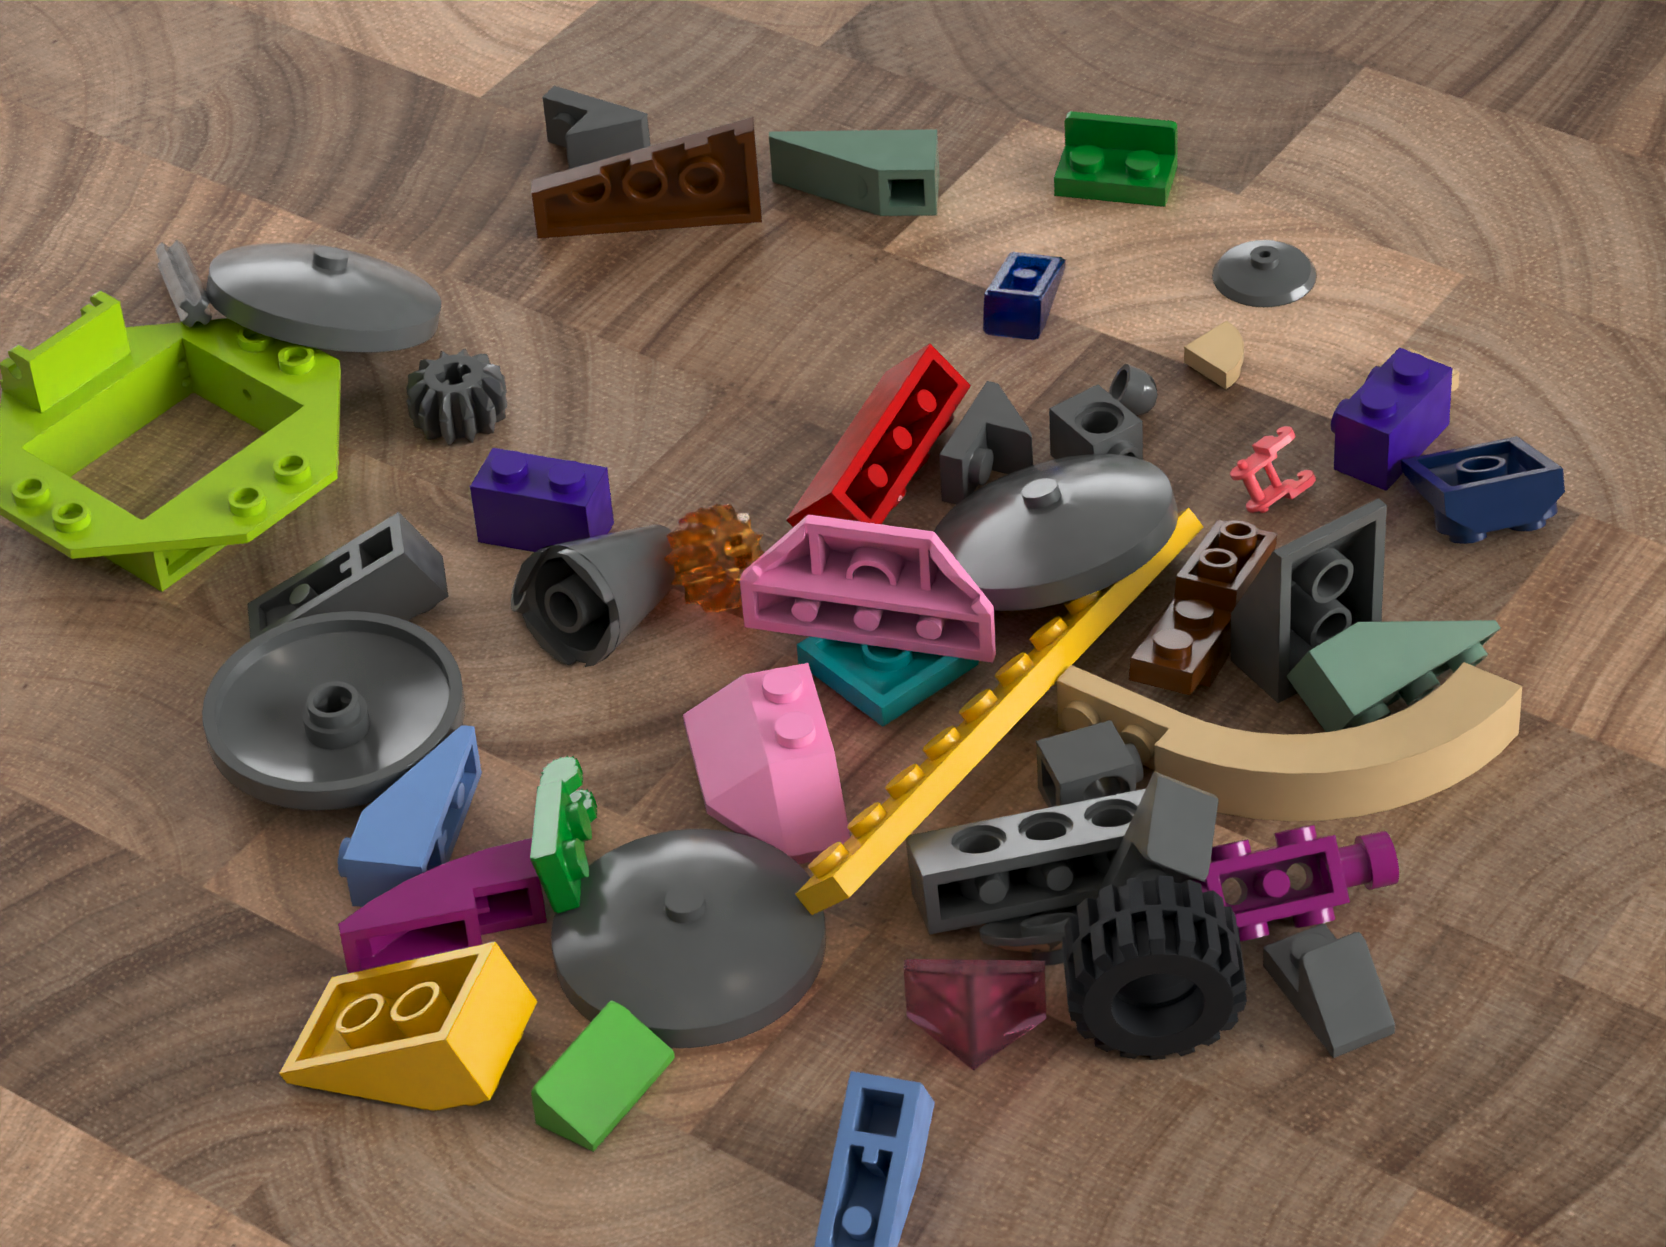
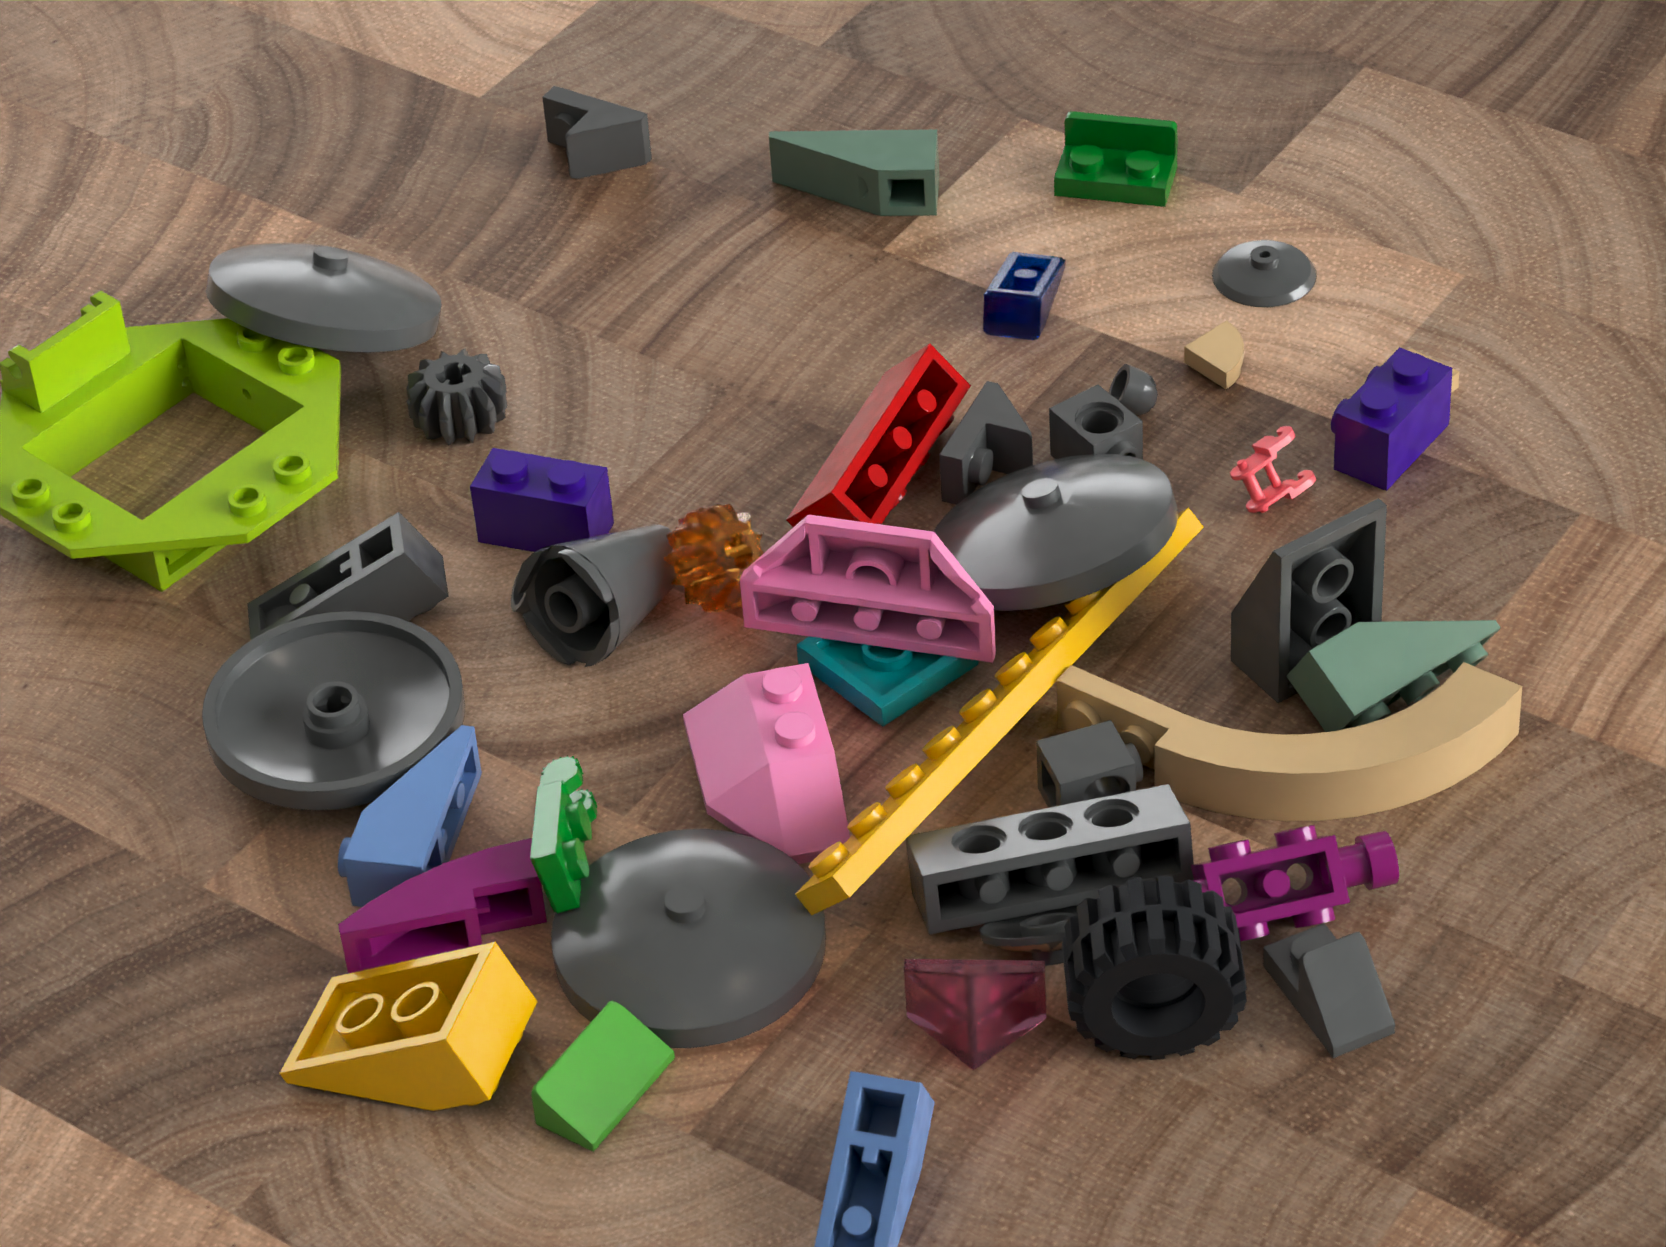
axle [155,240,213,328] -> none
reddish brown wing [531,117,762,239] -> none
dark grey slope [1097,771,1219,896] -> none
reddish brown slope [1129,520,1277,695] -> none
dark blue slope [1401,436,1565,544] -> none

